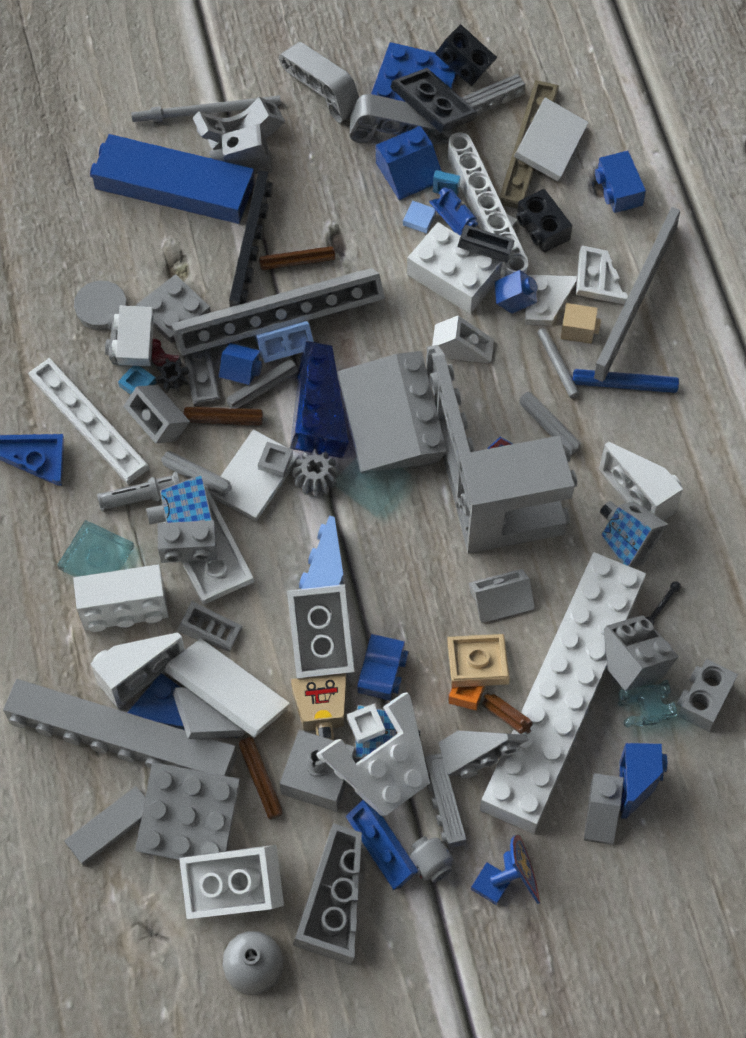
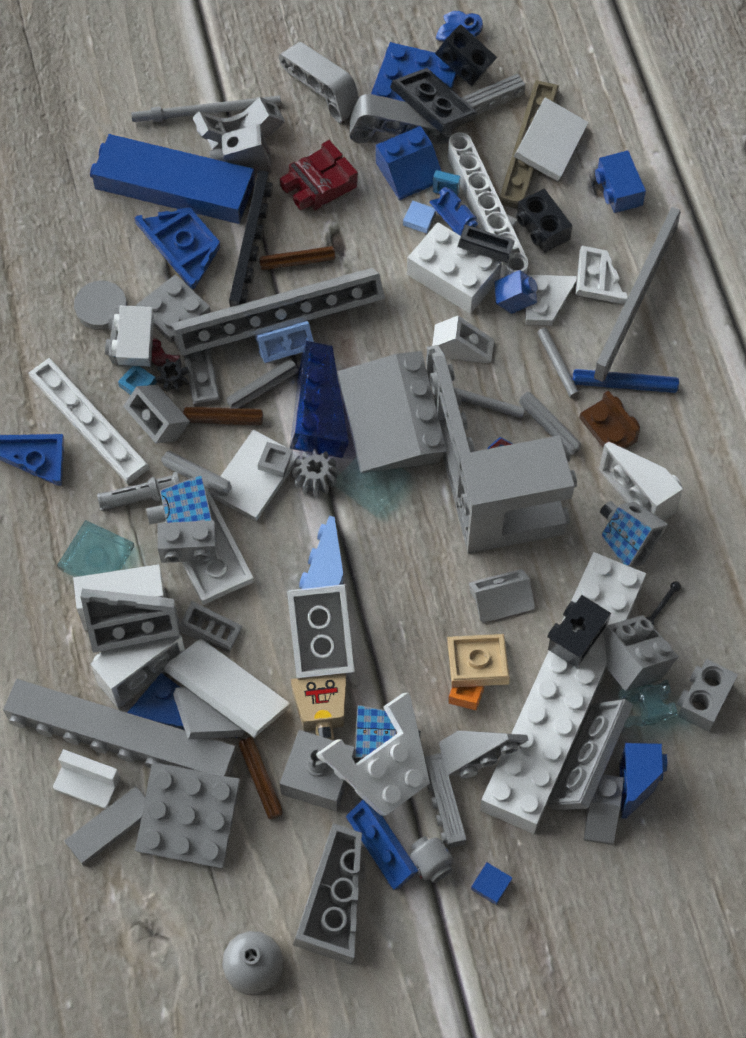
white slope [179,845,284,919] -> none
blue brick [219,343,262,385] -> none
white plate [347,704,385,744] -> none
blue brick [357,634,409,701] -> none
reddish brown axle [482,693,533,734] -> none
shield [490,835,540,904] -> none
tan brick [560,303,601,344] -> none
none -> white panel [53,749,121,809]
none -> light grey wedge [80,588,180,653]
none -> blue wing [134,207,221,290]
none -> dark red hips [280,139,358,211]
none -> blue plate [436,11,483,41]
none -> light grey bar [453,387,525,419]
none -> black brick [547,595,611,668]
none -> light grey tile [547,699,633,810]
none -> reddish brown bracket [579,390,640,449]

